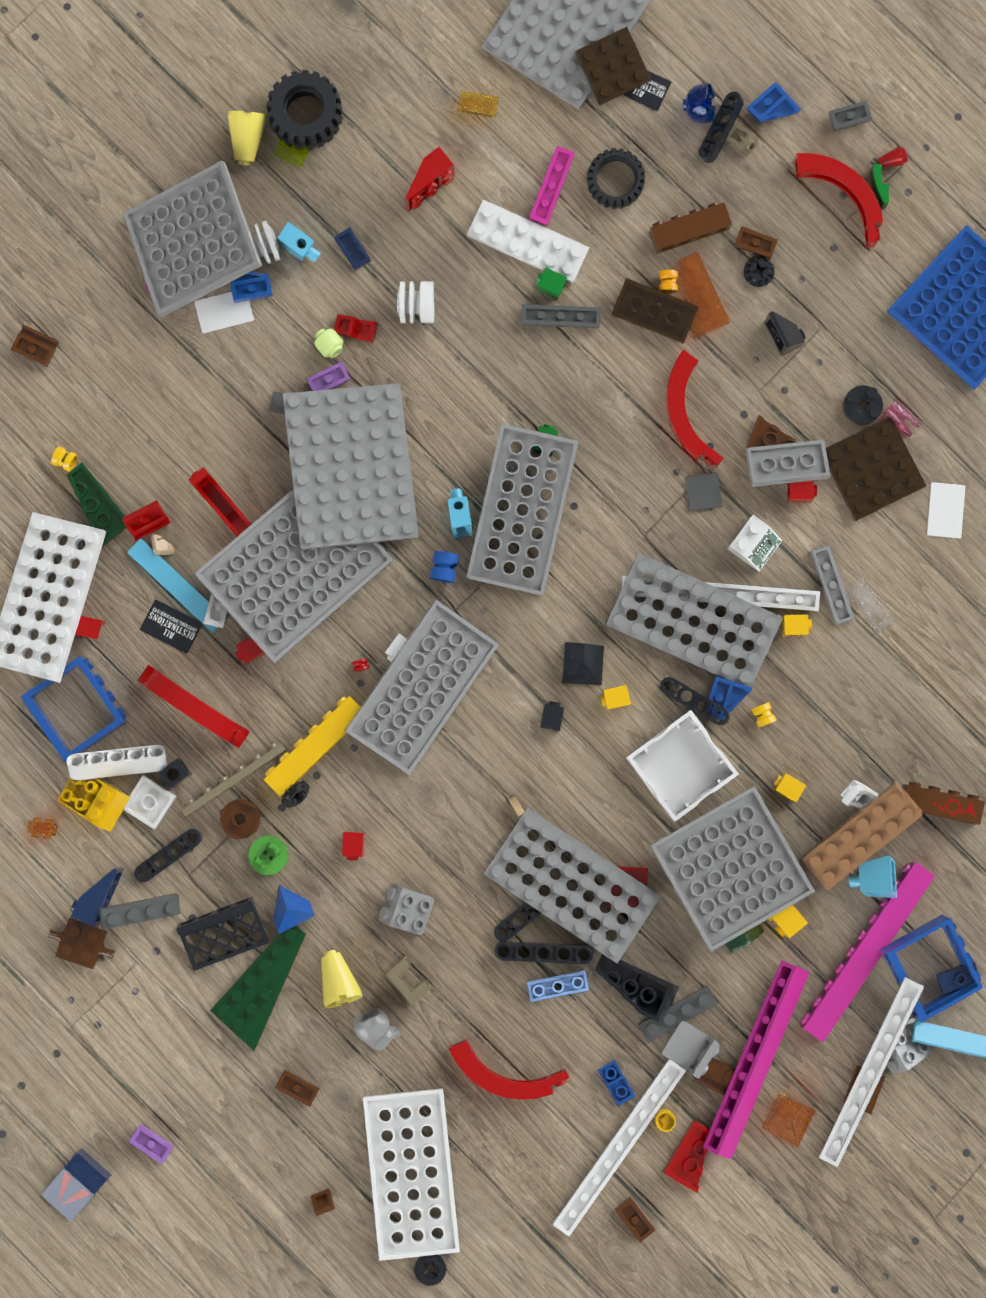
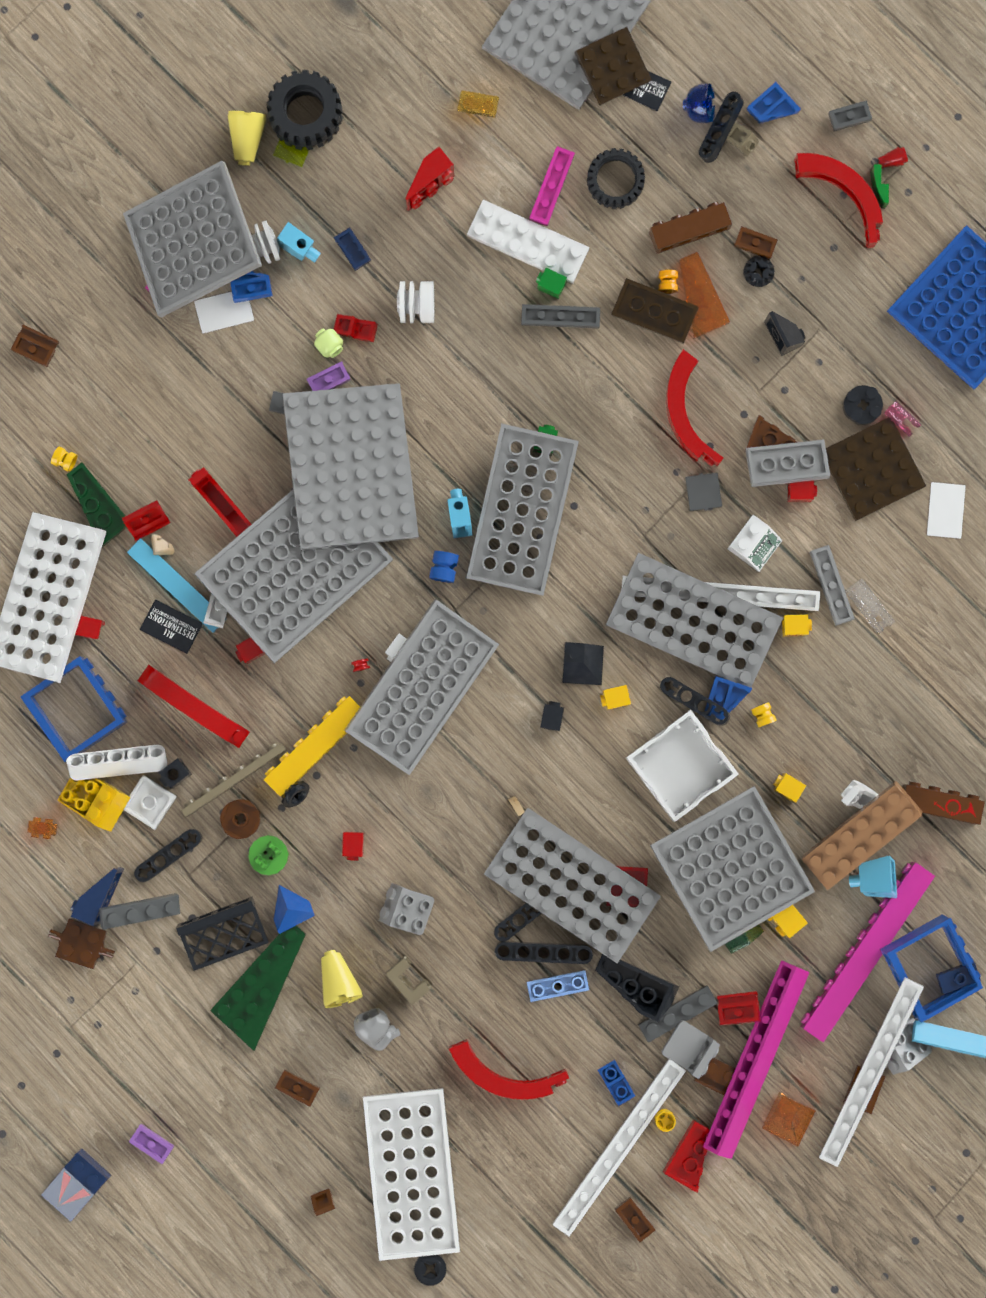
none -> red plate [717,991,761,1026]

